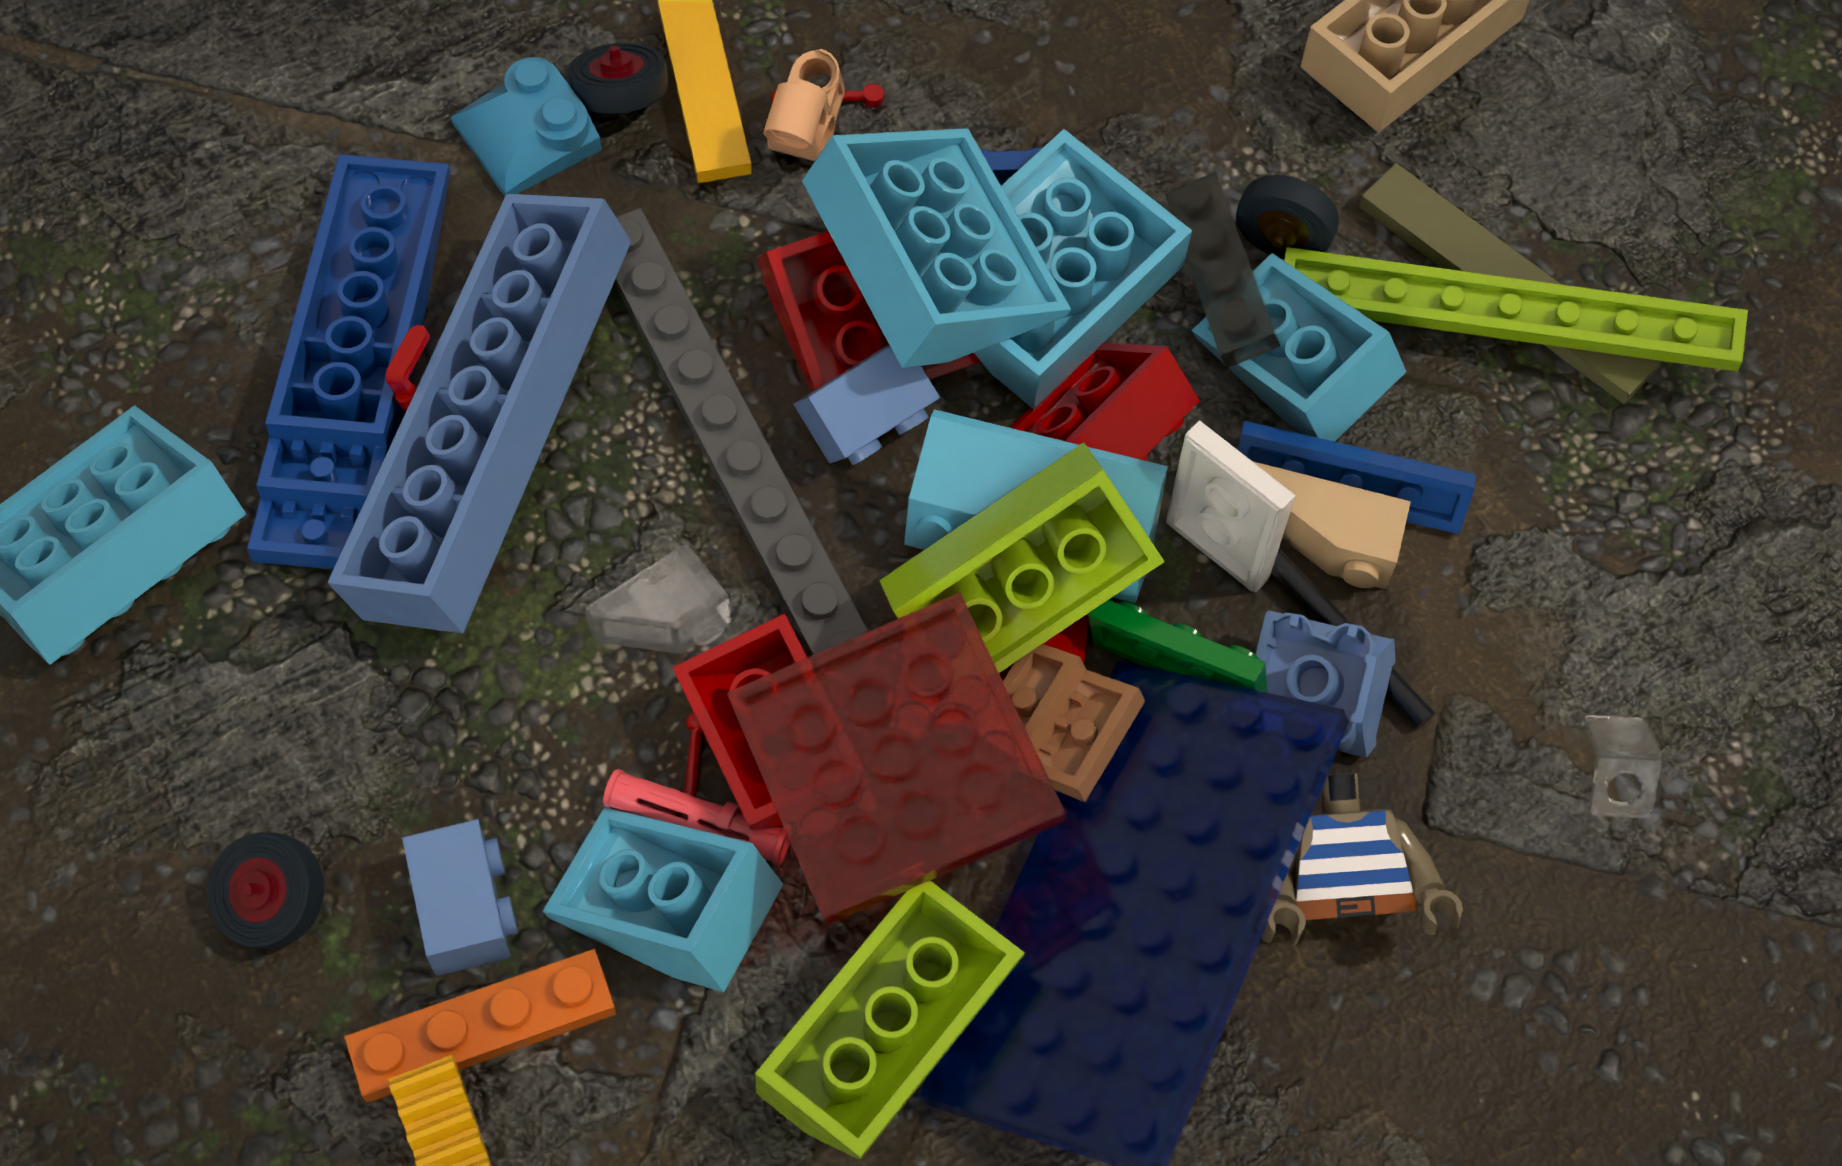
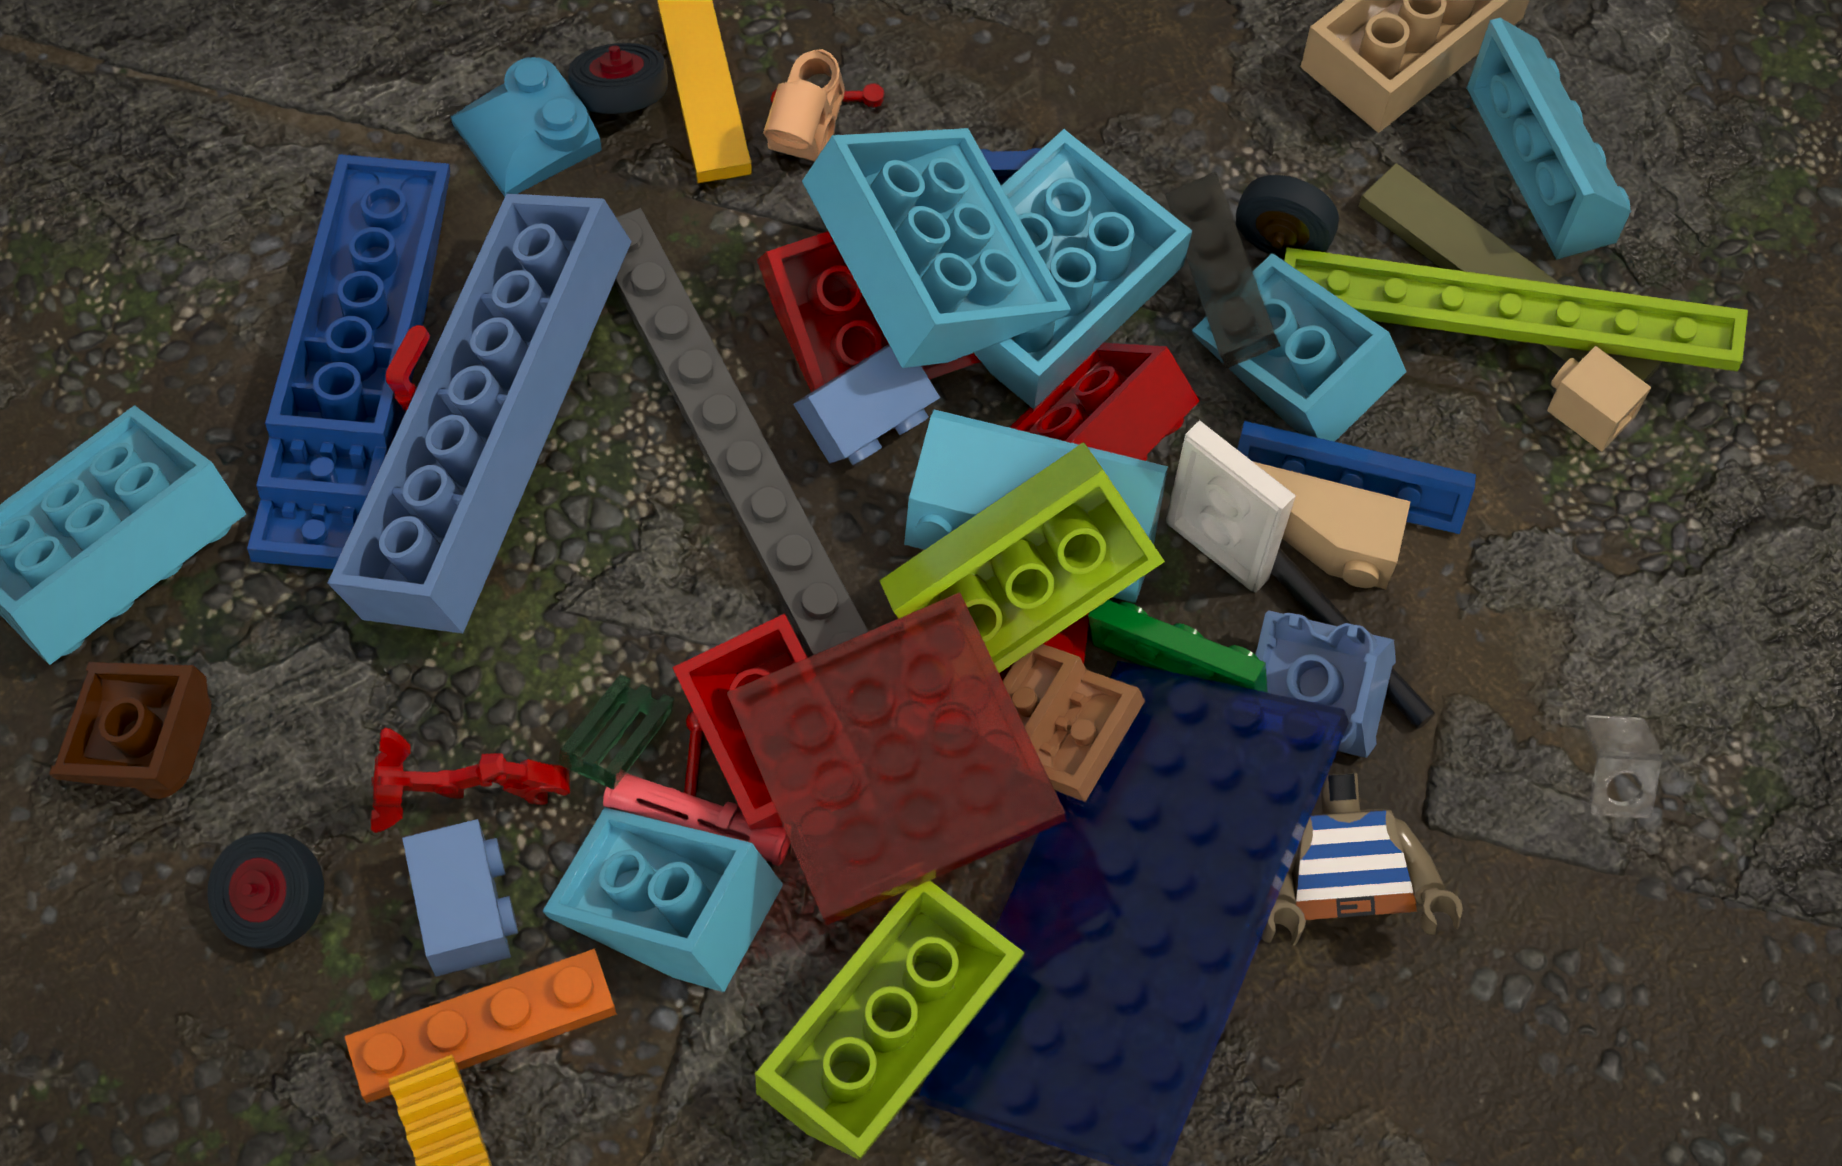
clear slope [585,543,731,654] -> none
none -> reddish brown slope [49,662,211,799]
none -> red piece [371,728,570,833]
none -> clear green tile [558,674,674,790]
none -> medium azure slope [1467,18,1631,260]
none -> tan brick [1547,346,1651,452]

